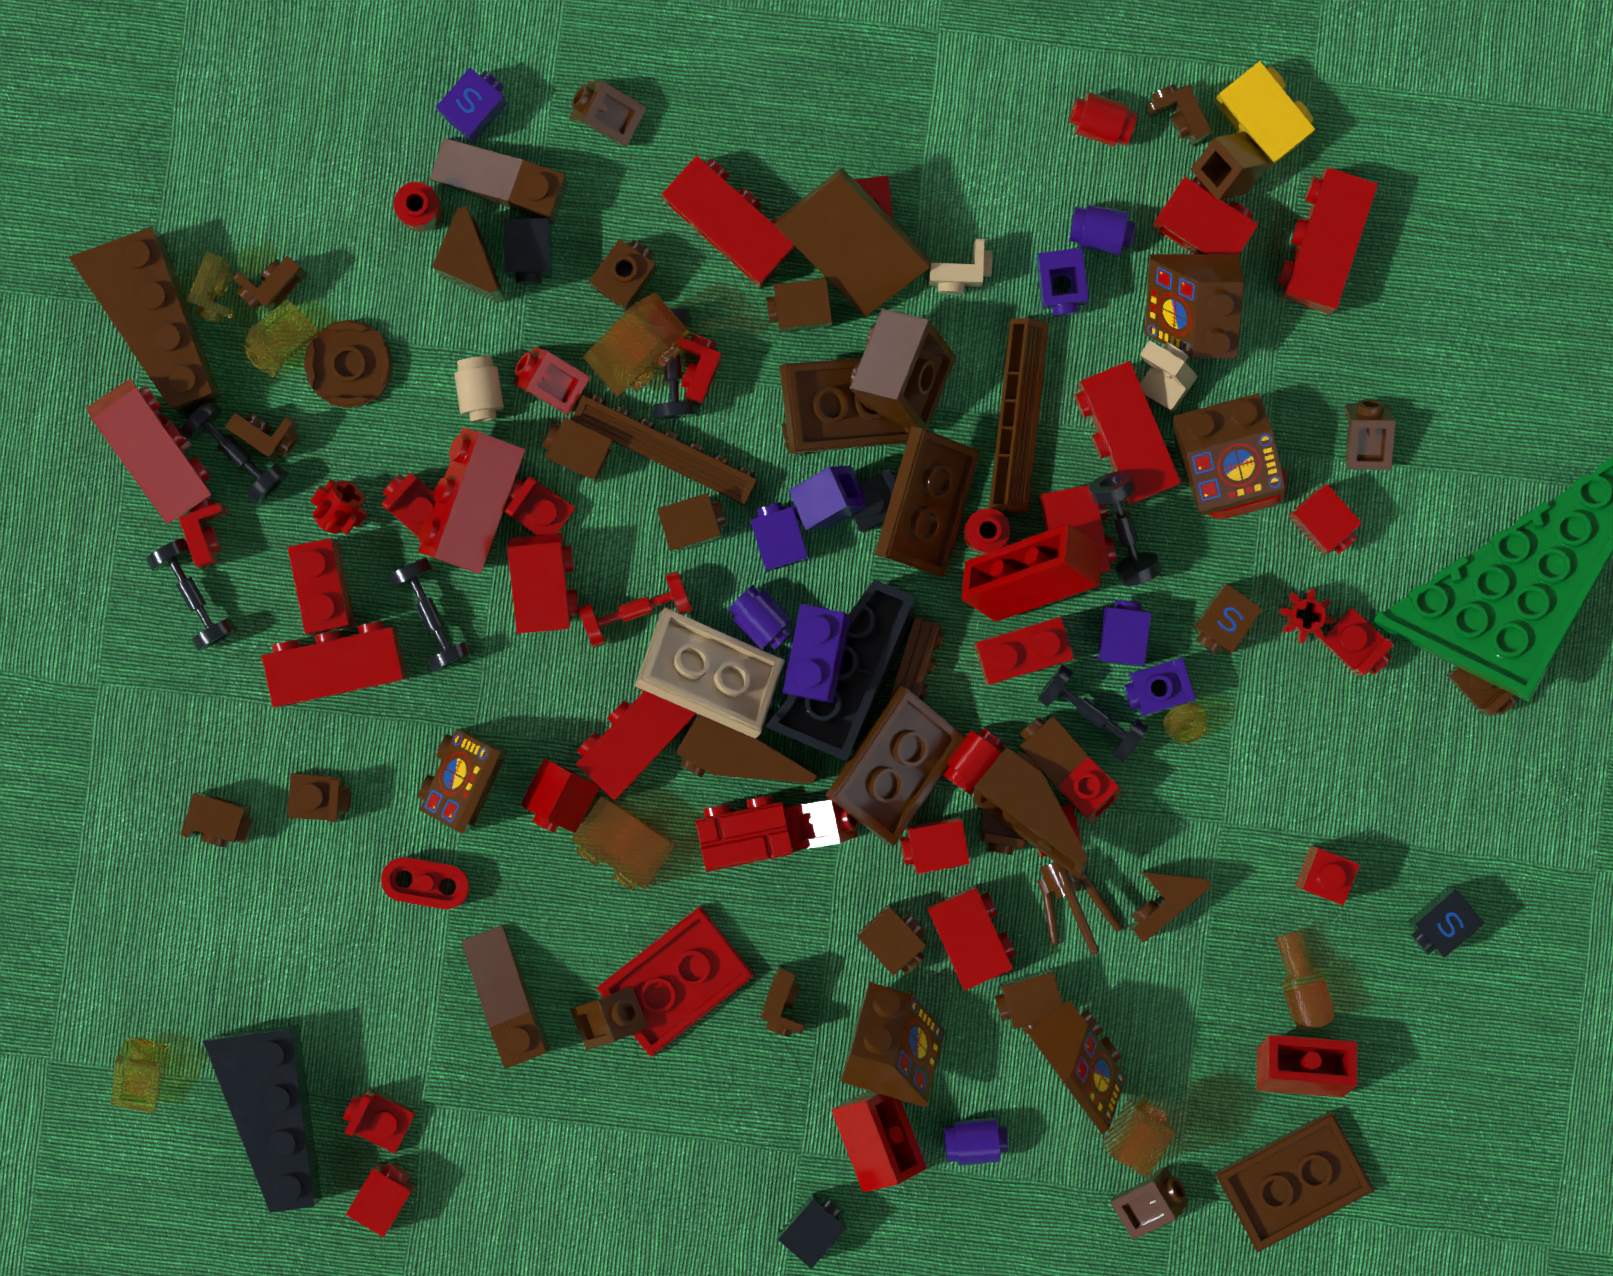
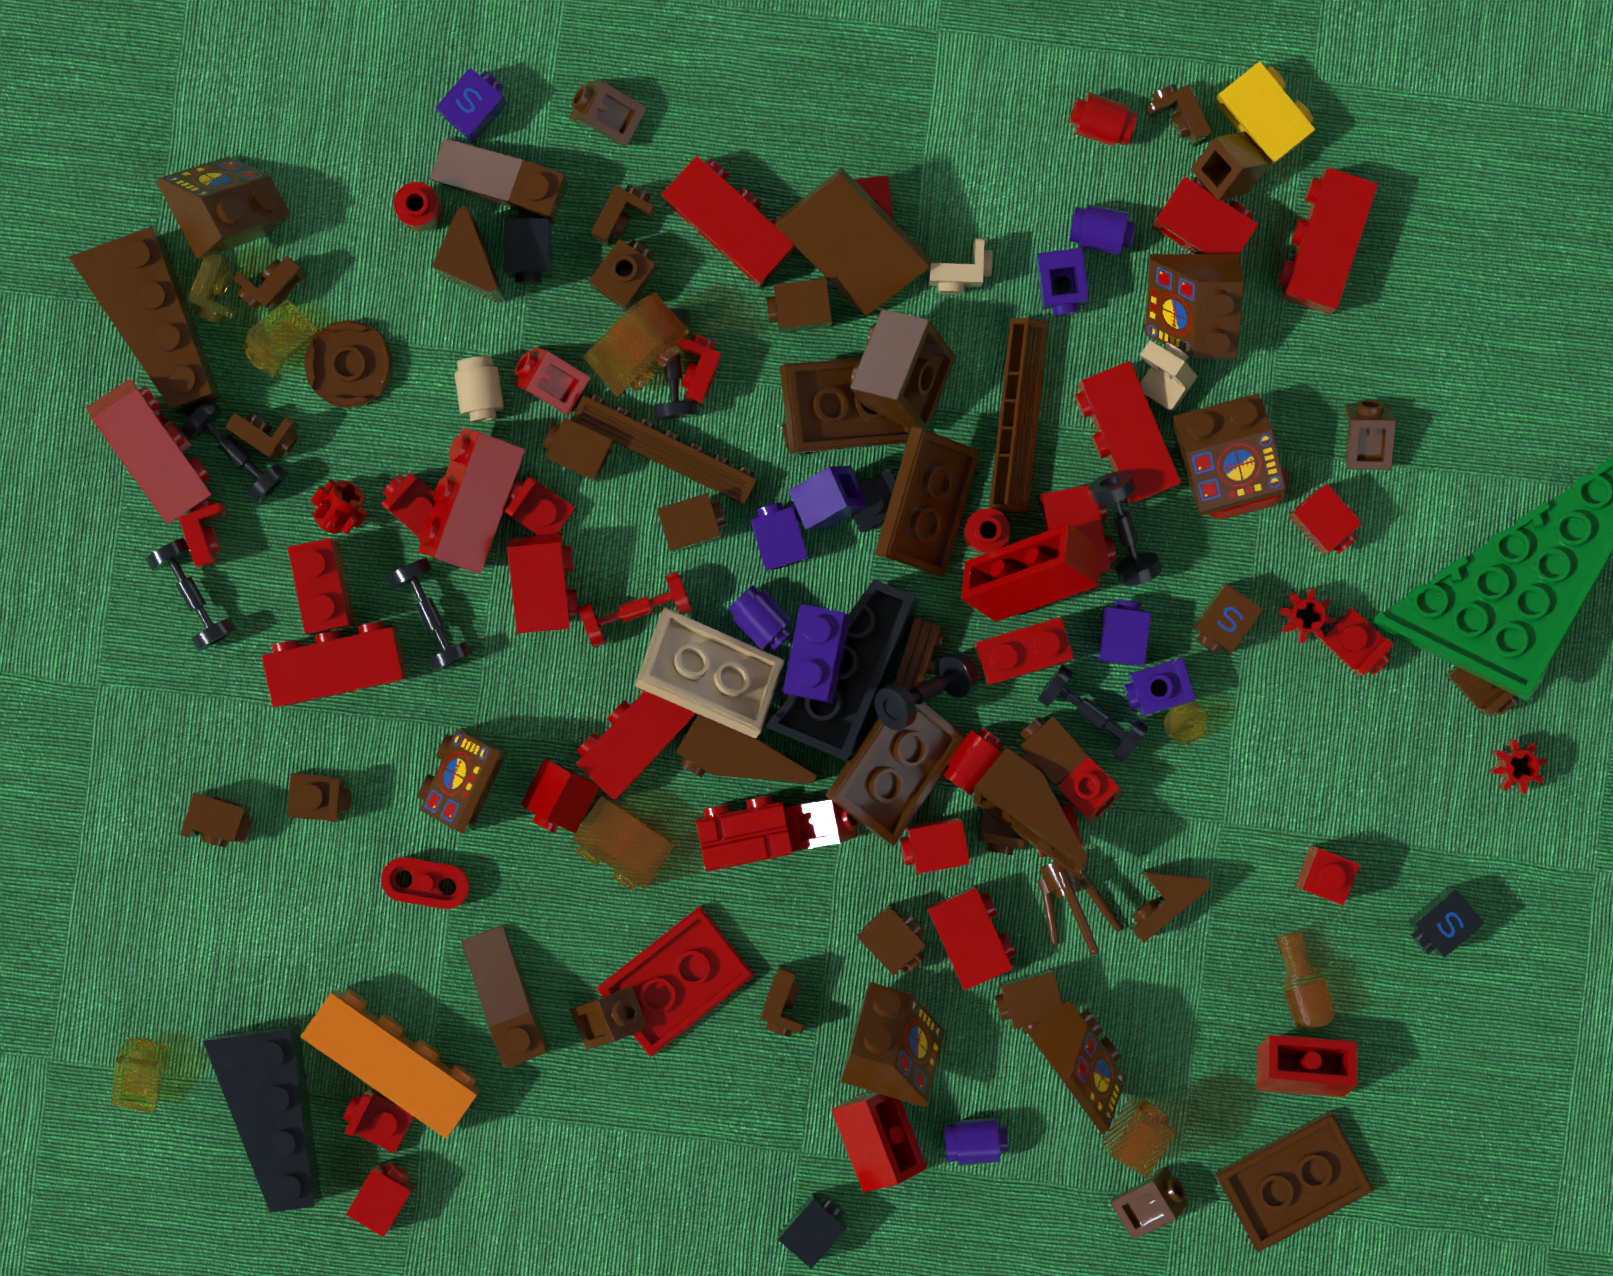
none -> slope [156,156,291,260]
none -> orange brick [300,989,481,1139]
none -> reddish brown bracket [591,184,655,246]
none -> black wheel [875,652,979,730]
none -> red gear [1489,739,1547,794]

